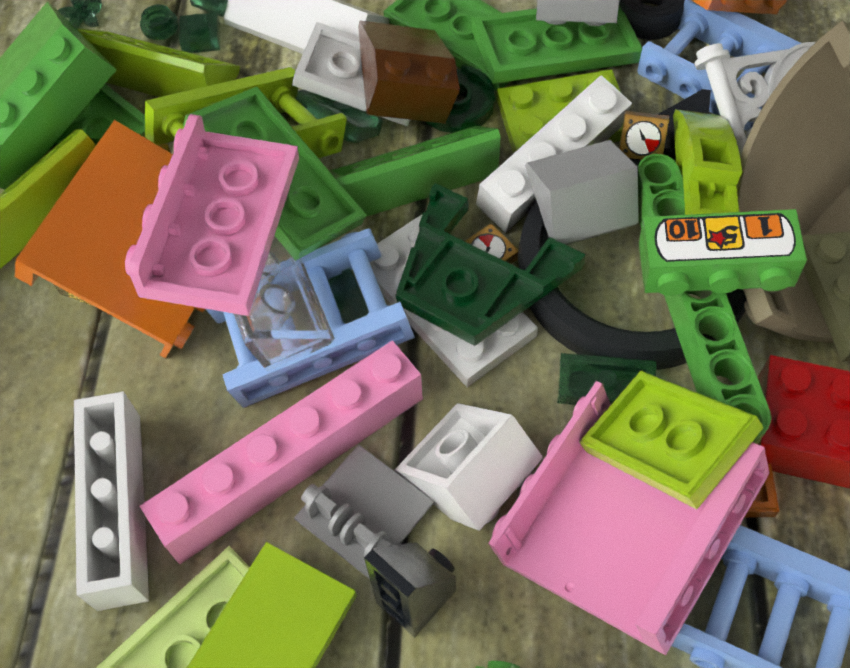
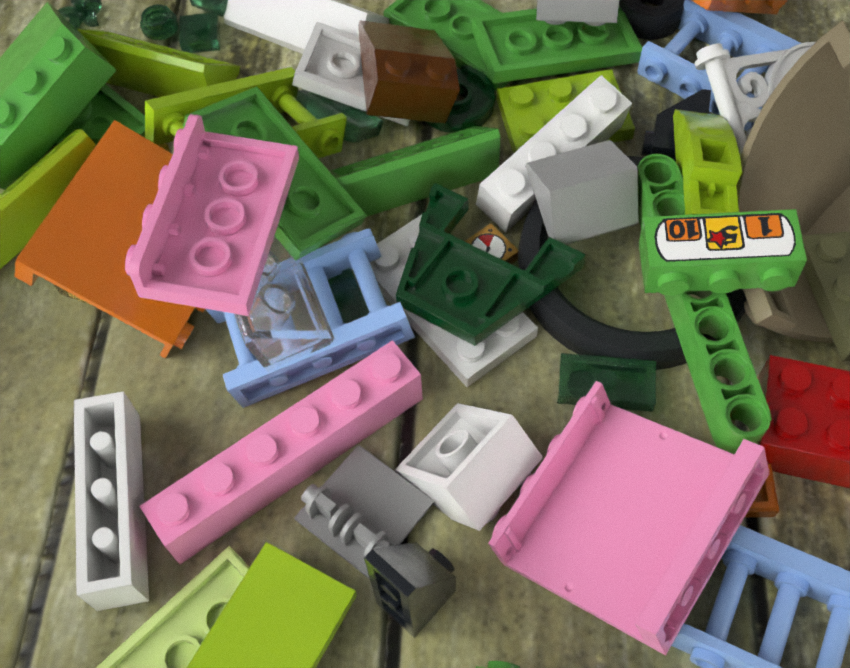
lime tile [579,371,763,509] -> none
tile [619,111,669,160] -> none

